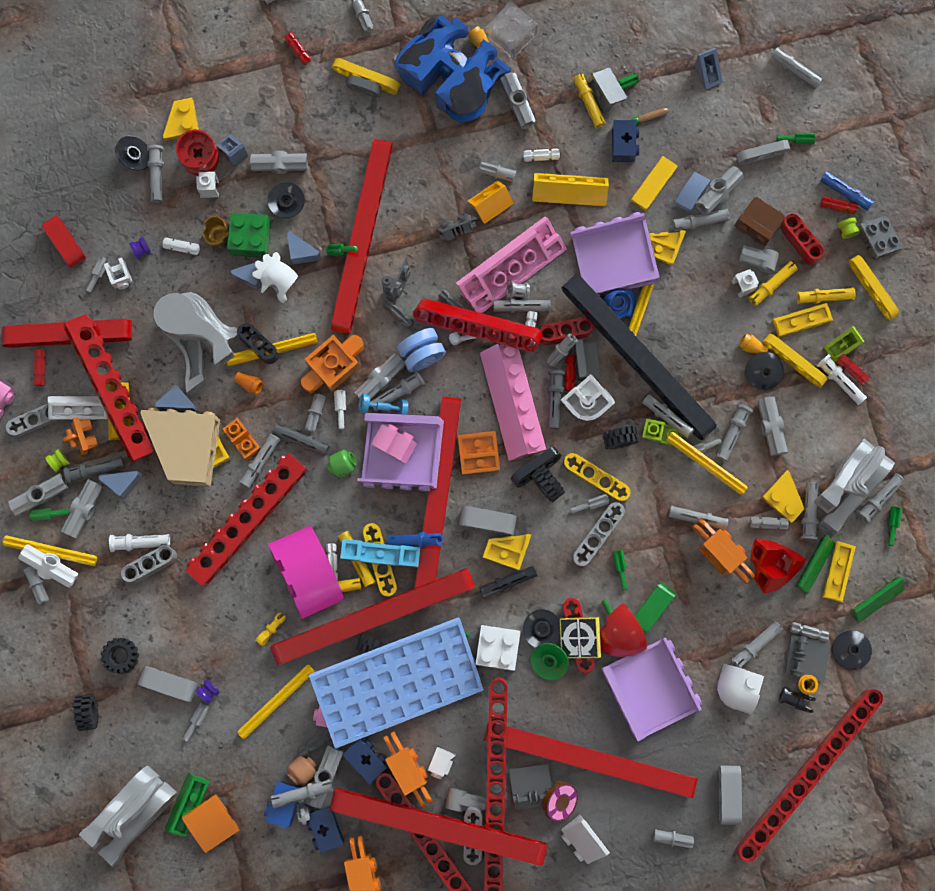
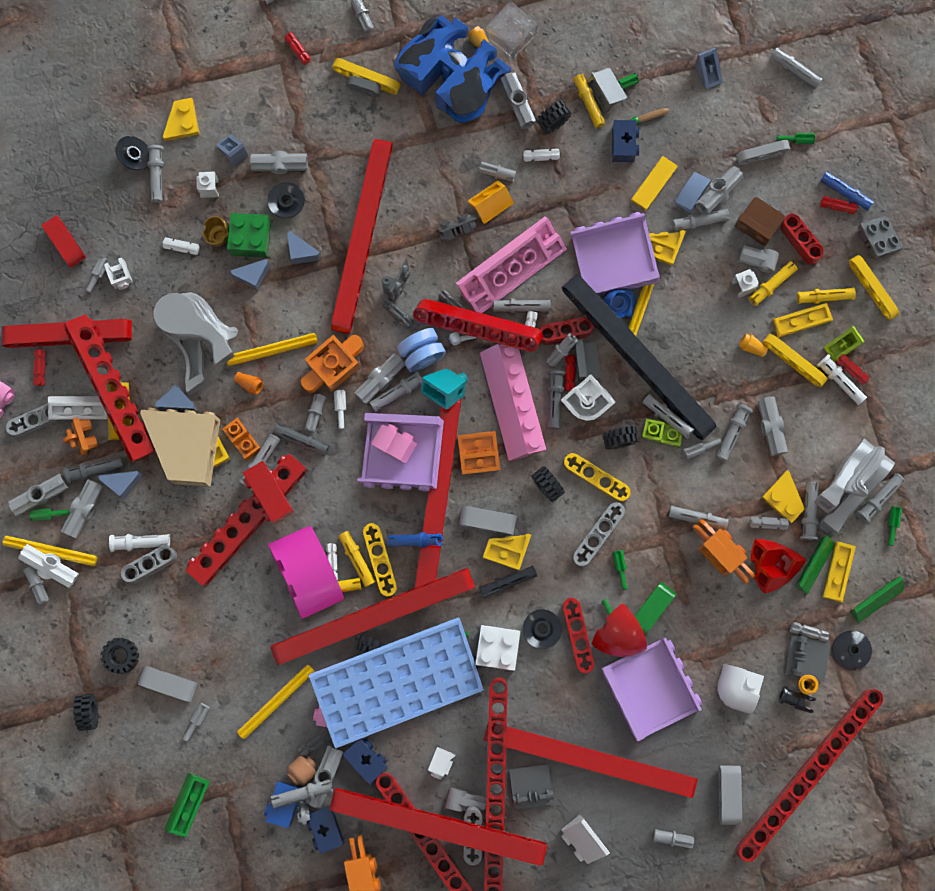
lime wheel [45,448,70,473] -> none
light grey animal [79,766,177,868] -> none
dark purple wheel [129,237,151,260] -> none
red wheel [175,129,220,176] -> none
orange slope [182,794,239,853] -> none
dark purple wheel [195,679,220,704] -> none
black beam [237,323,279,364] -> none
white piece [252,252,298,303] -> none
yellow piece [255,612,286,647] -> none
green axle [326,244,358,256] -> none
bright green head [327,450,357,478] -> none
medium azure slope [340,539,420,567] -> none
dark azure wheel [359,394,408,415] -> none
orange brick [384,731,433,808] -> none
light grey bush [506,281,530,300] -> none
black beam [511,447,562,488] -> none
green dish [530,643,569,680] -> none
yellow panel [532,173,609,206] -> none
tile [542,781,578,822] -> none
tile [560,617,601,658] -> none
light grey axle [570,494,610,514] -> none
yellow axle [666,432,748,495] -> none
light grey pin [731,621,783,668] -> none
black dish [746,352,784,390] -> none
lime wheel [837,218,860,239] -> none
none -> red brick [242,461,295,524]
none -> teal torso [421,369,468,410]
none -> black tyre [536,100,572,134]

